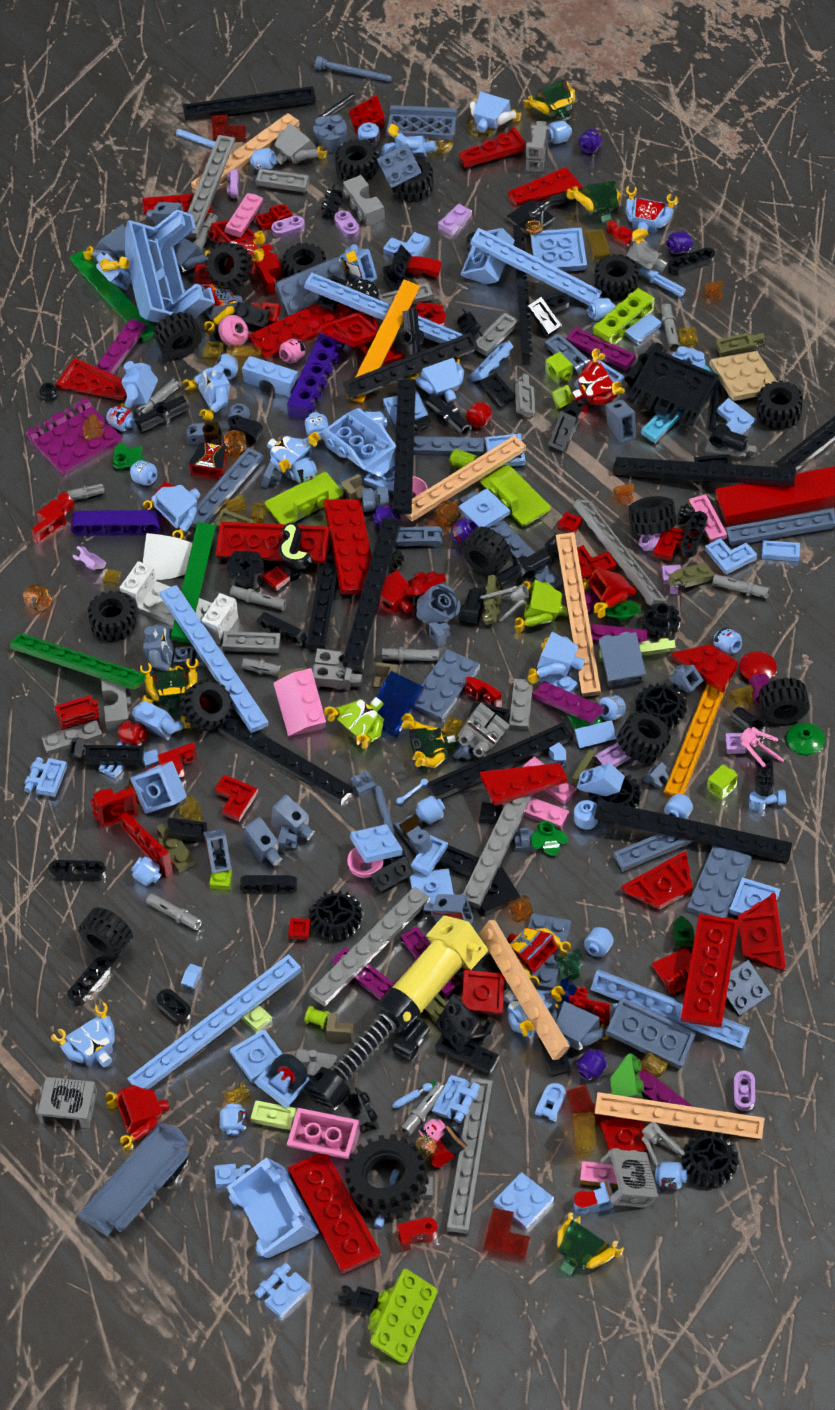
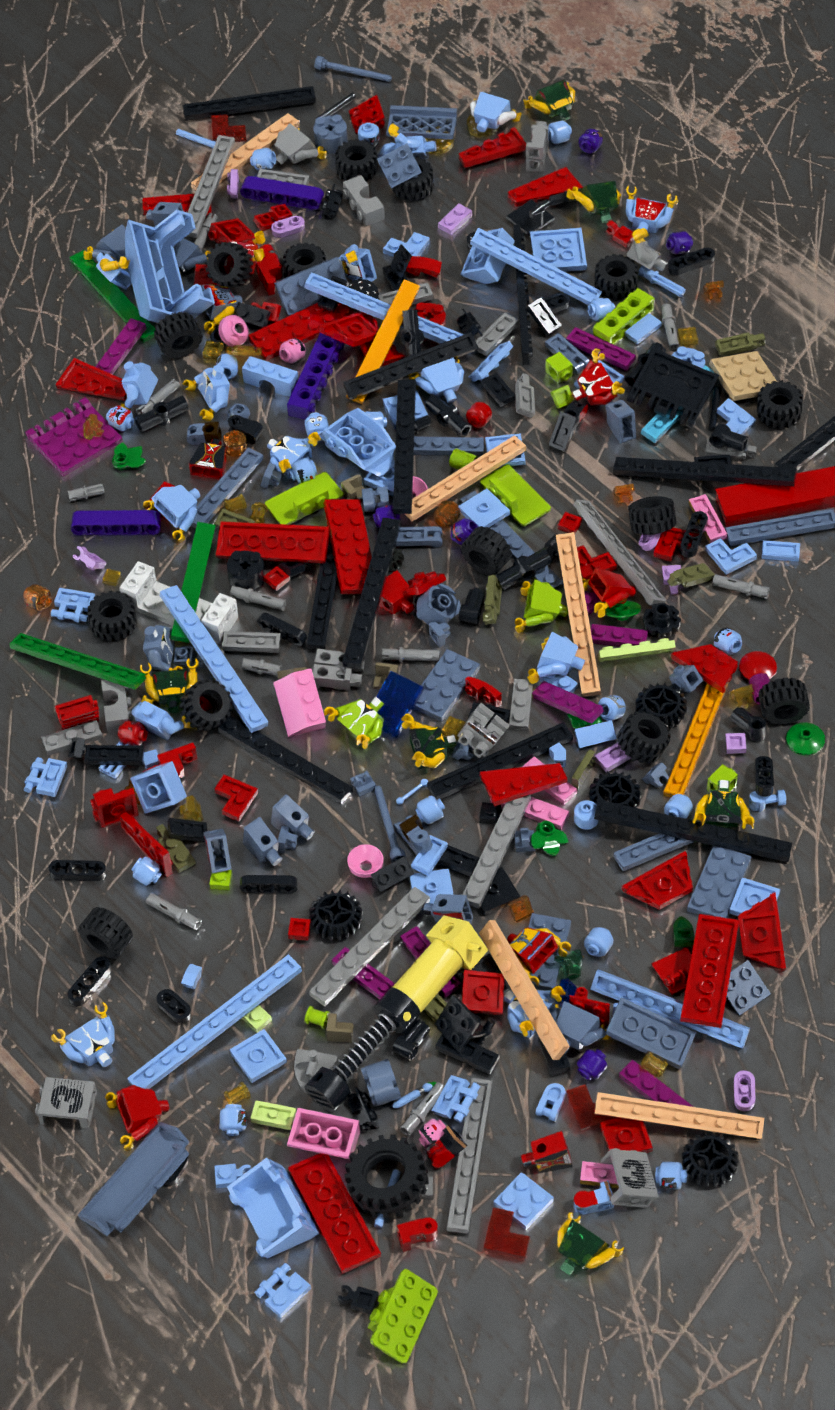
red plate [31,491,75,544] -> none
black plate [39,383,57,399] -> none
light blue head [130,460,157,486] -> none
white sticker [143,533,192,580] -> none
bright pink plate [225,193,263,238] -> none
plate [254,1054,310,1109] -> none
black animal [279,522,313,569] -> none
lavender plate [335,211,360,238] -> none
light blue plate [350,824,403,863] -> none
clear yellow tile [415,1135,437,1157] -> none
light grey plant [480,584,530,622] -> none
clear yellow tile [525,220,543,235] -> none
clear yellow torso [571,1112,597,1154] -> none
light blue slope [576,763,625,796] -> none
clear yellow tile [586,229,611,260] -> none
sand blue panel [598,632,646,688] -> none
bright green slope [610,1054,644,1099] -> none
light grey plant [641,1122,685,1167] -> none
black plate [678,503,693,521] -> none
bright pink plant [740,727,784,767] -> none
none -> light blue plate [51,588,95,623]
none -> dark purple beam [240,176,324,210]
none -> sand blue brick [361,1059,401,1107]
none -> red torso [521,1131,573,1173]
none -> torso [692,780,754,829]

